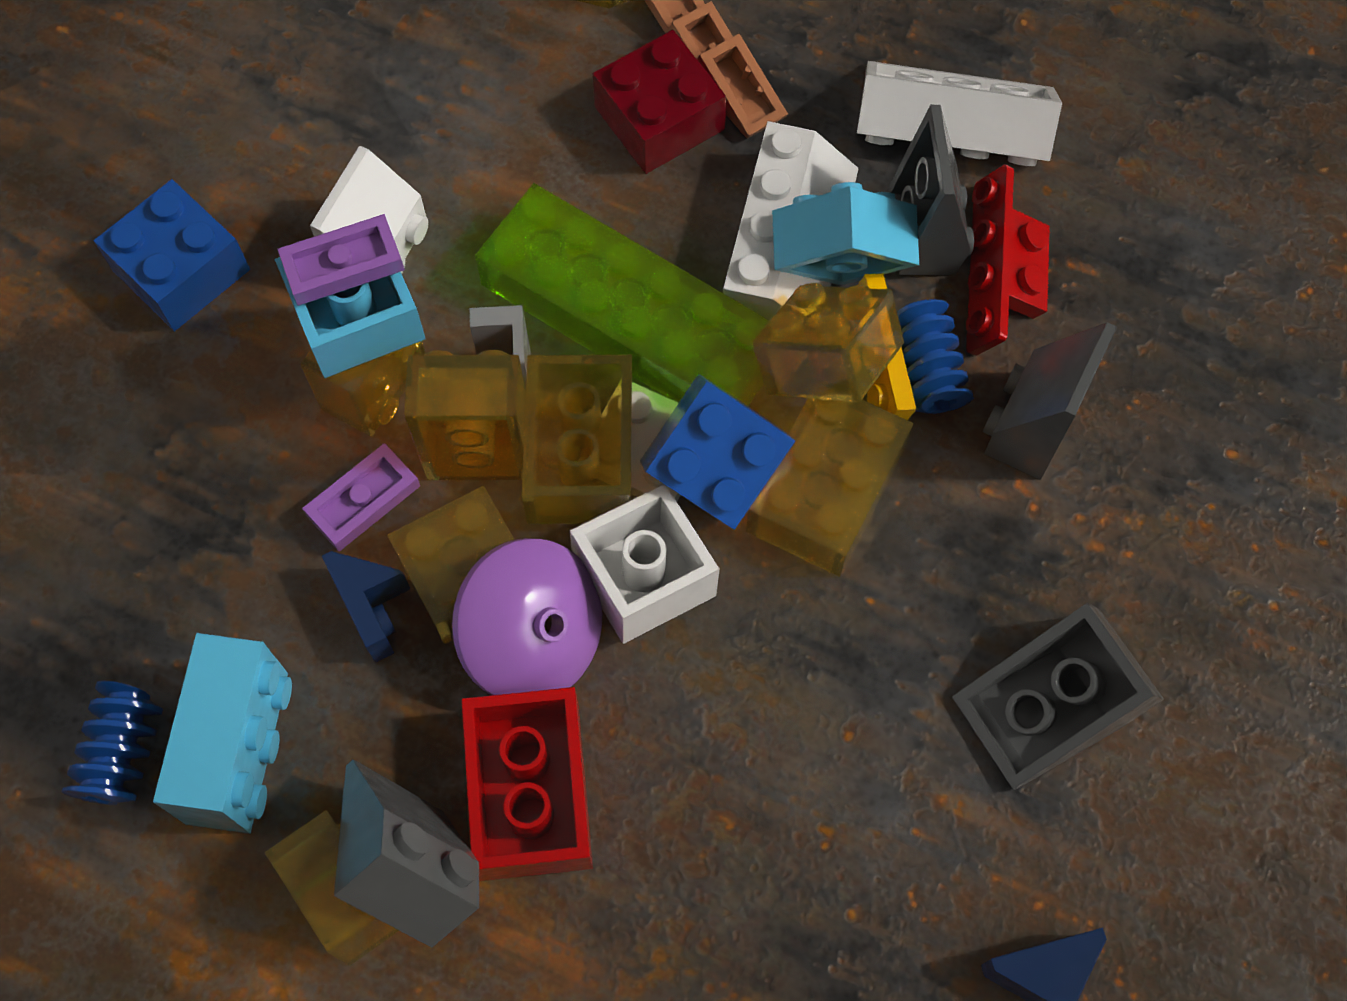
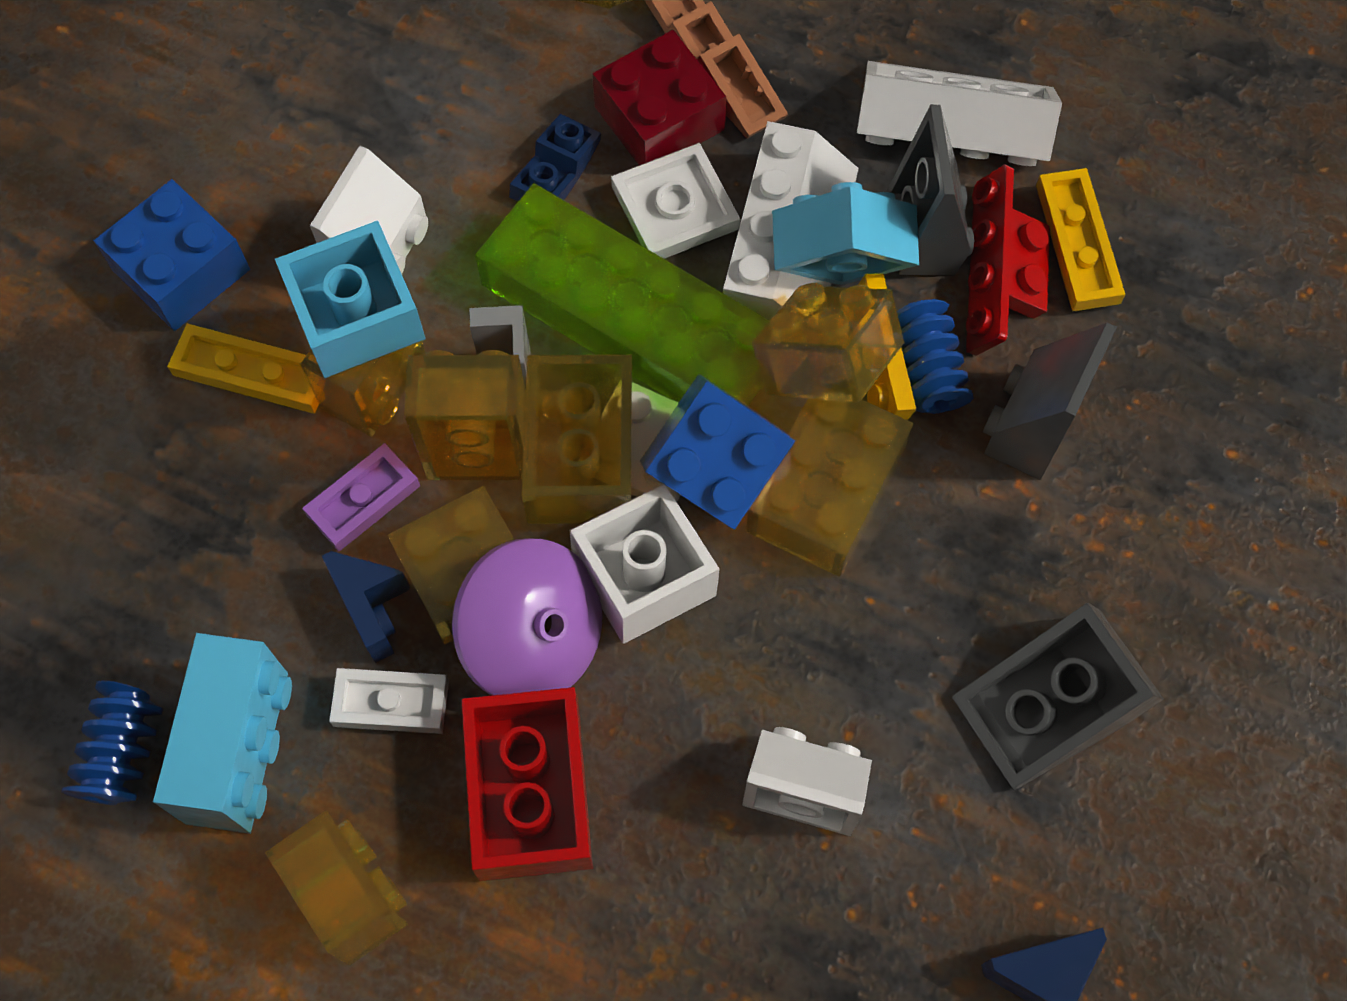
medium lavender plate [277,214,405,306] -> none
dark grey slope [334,759,479,948] -> none
none -> yellow plate [167,323,330,414]
none -> white plate [329,668,449,734]
none -> dark blue slope [509,114,601,217]
none -> white plate [611,143,740,264]
none -> white slope [742,727,872,836]
none -> yellow plate [1036,168,1126,312]

